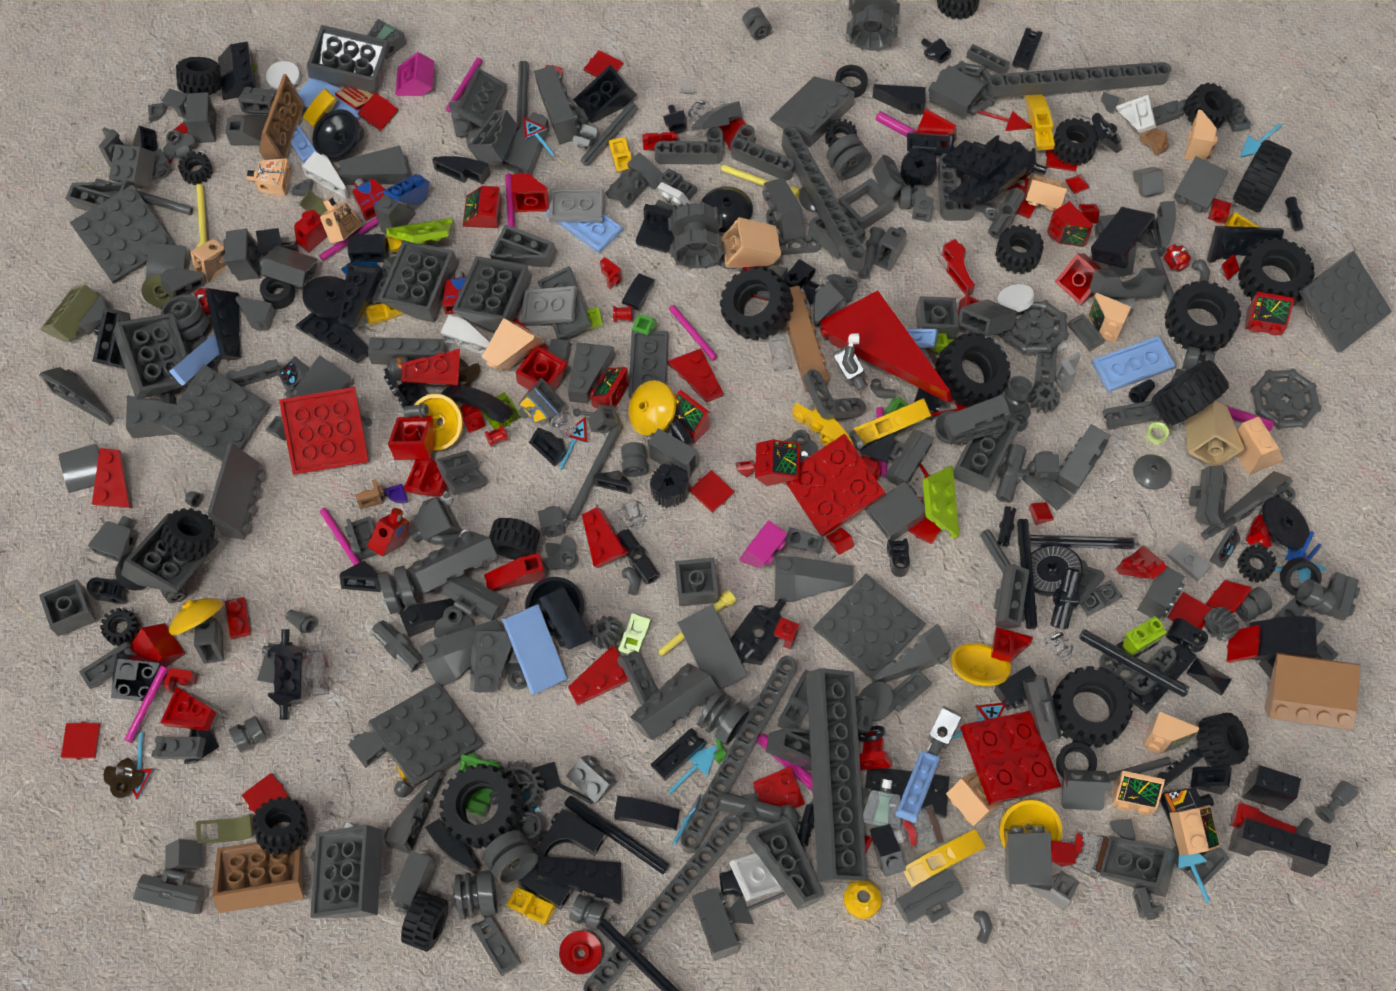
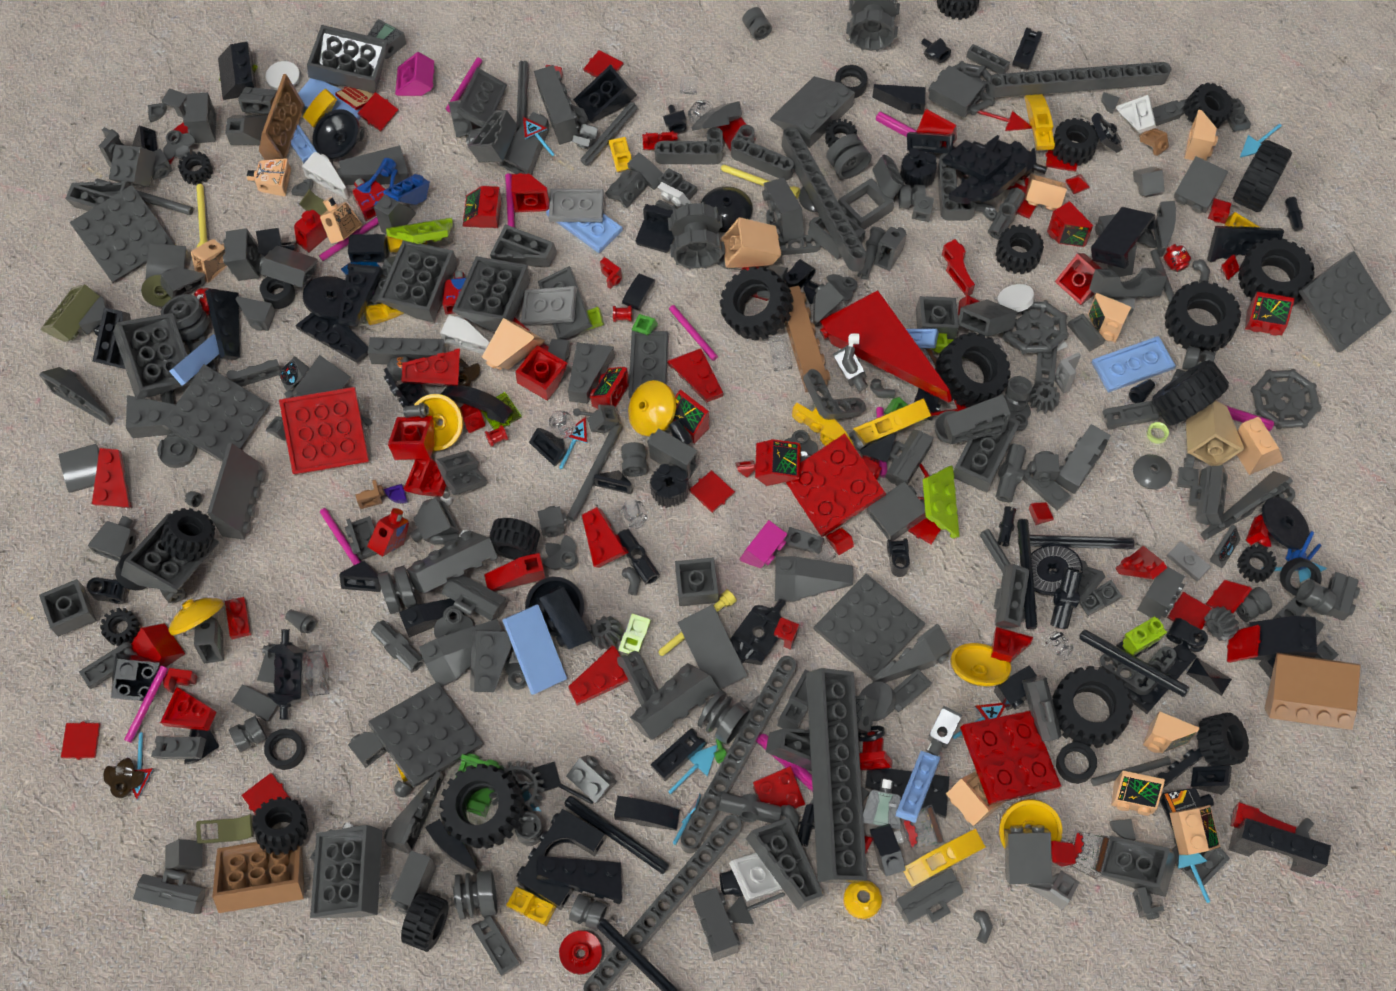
black tyre [176,57,221,95] -> none
black slope [432,156,490,185] -> none
dark grey wheel [483,830,538,885] -> none
dark grey torso [519,378,565,423] -> none
dark grey bracket [1061,769,1110,811] -> none
red slope [1078,204,1100,224] -> none
black brick [1241,765,1301,811] -> none
dark grey piece [1316,781,1358,824] -> none
none -> dark grey tile [157,433,197,468]
none -> dark grey slope [231,684,277,721]
none -> black tyre [264,728,305,770]
none -> blue plant [363,158,398,198]
none -> dark grey plate [1177,454,1199,489]

